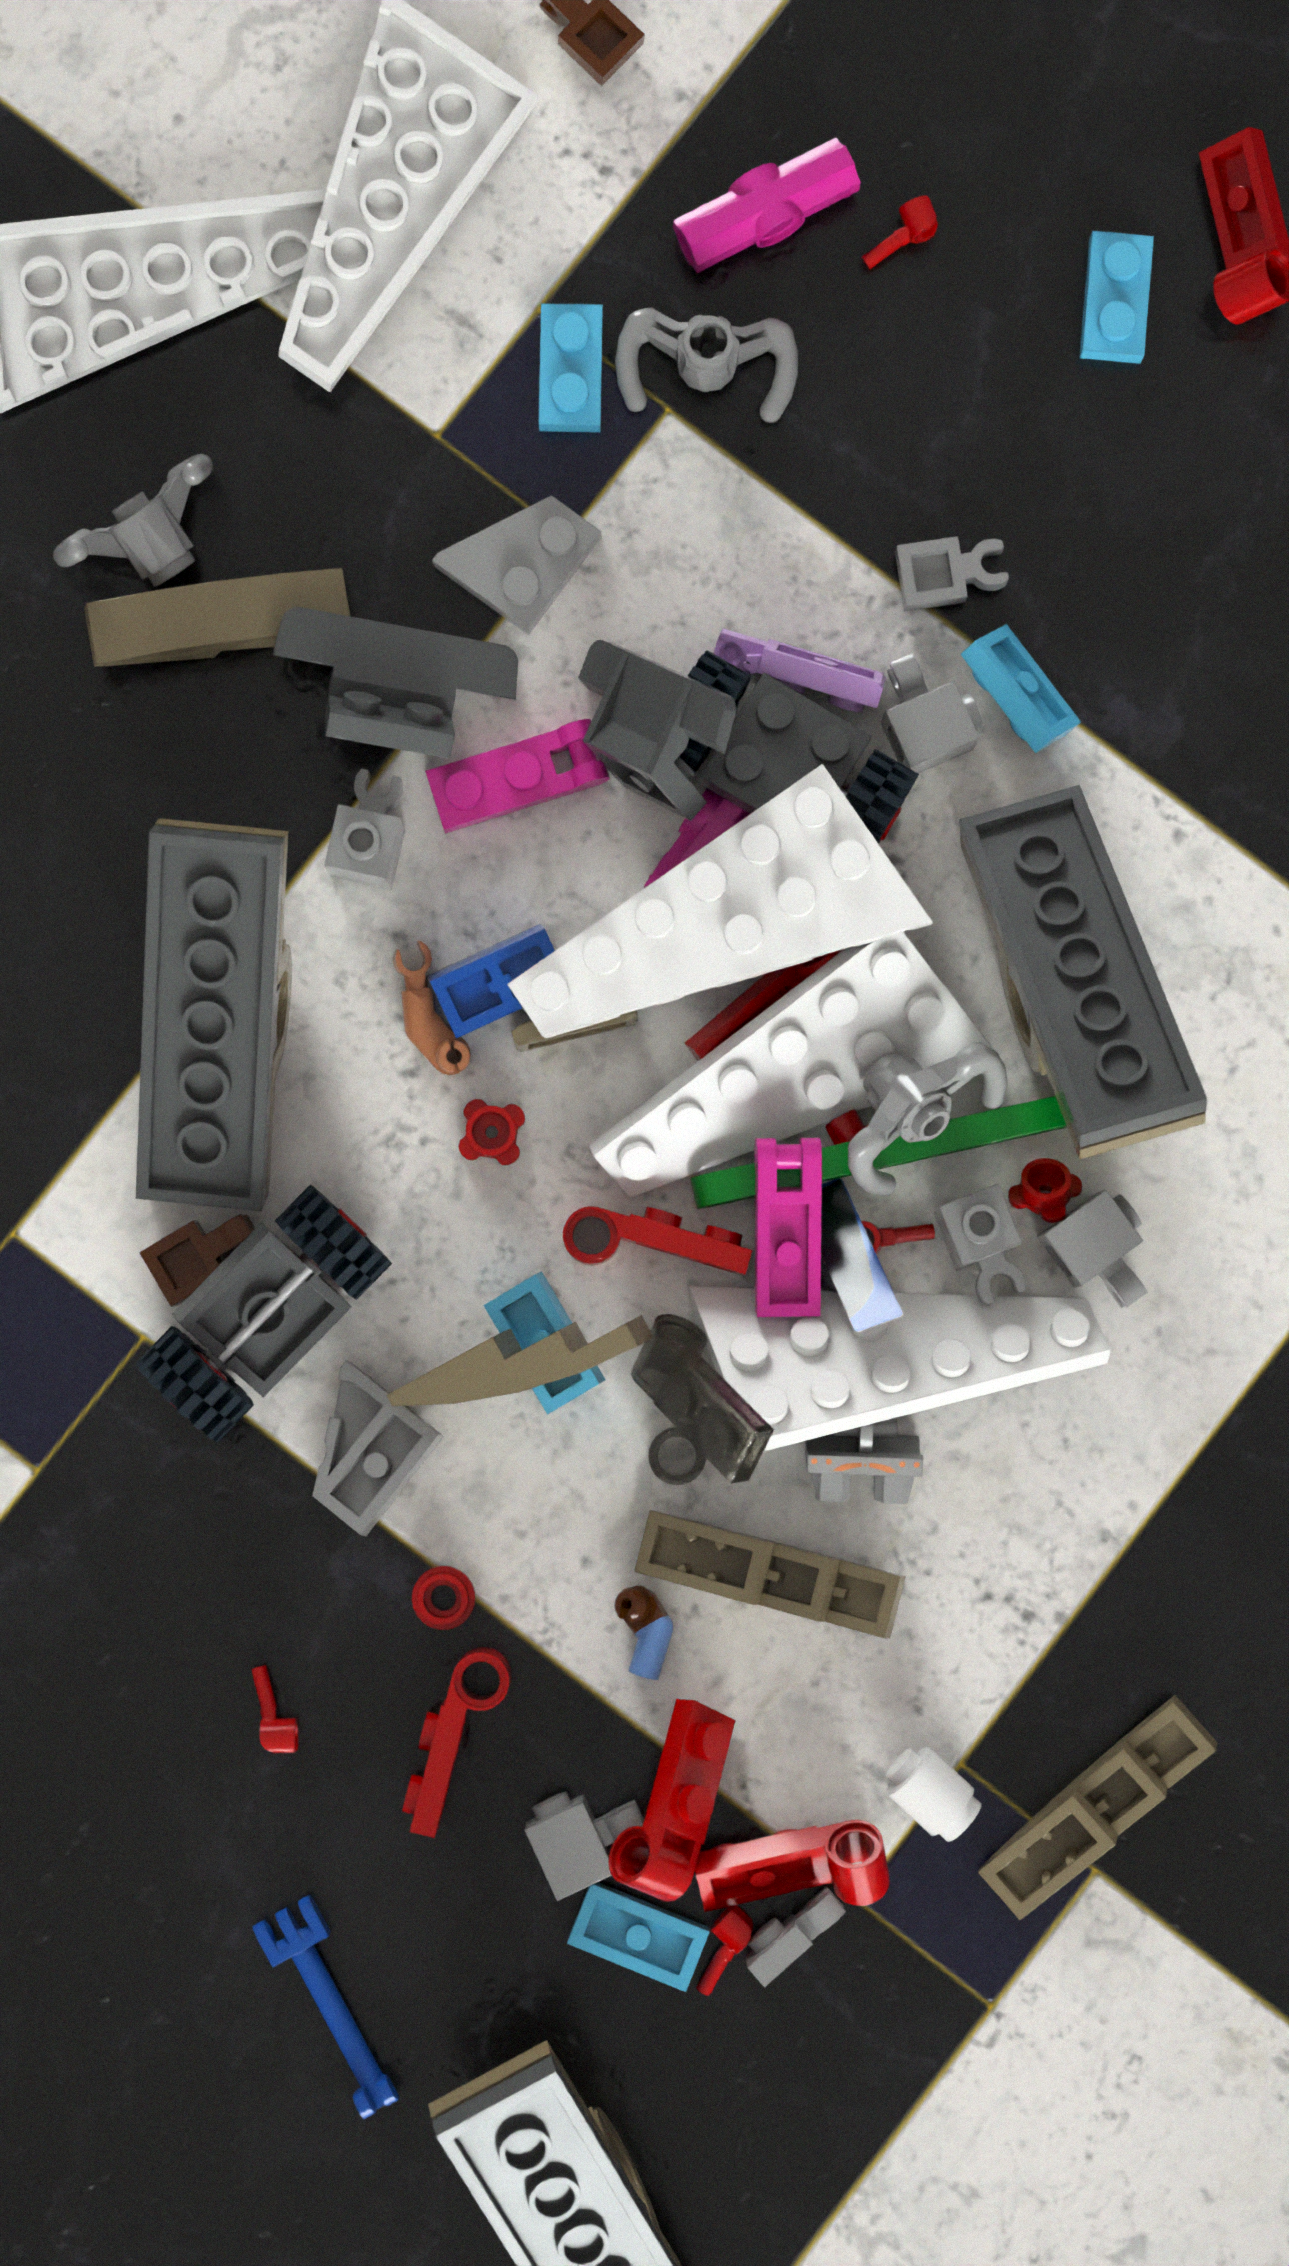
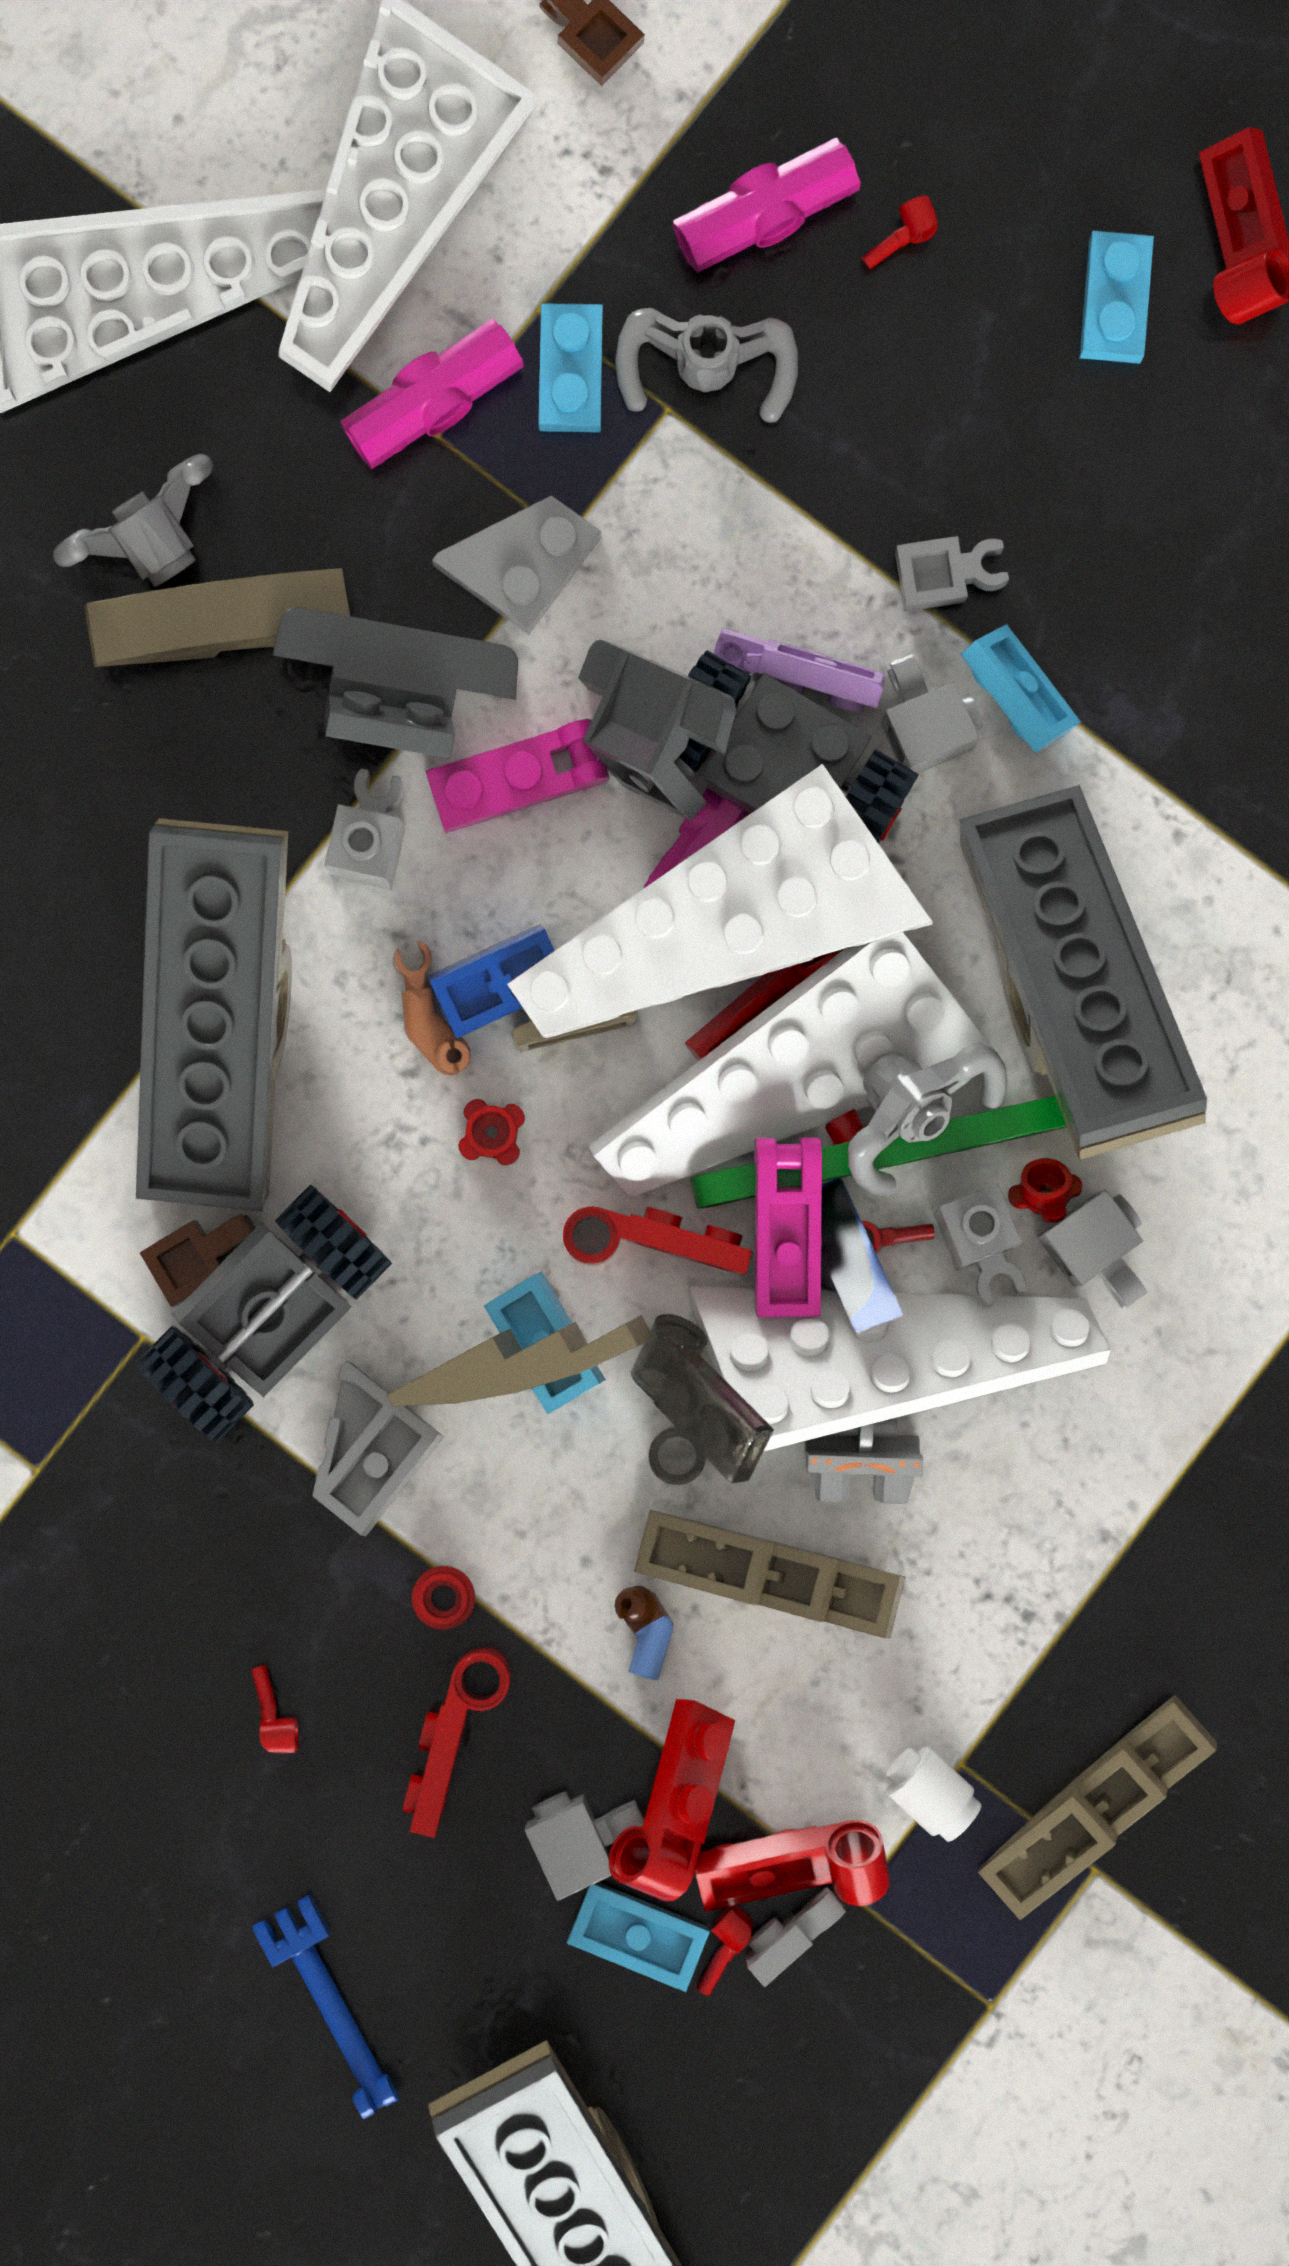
none -> dark pink piece [340,318,524,470]

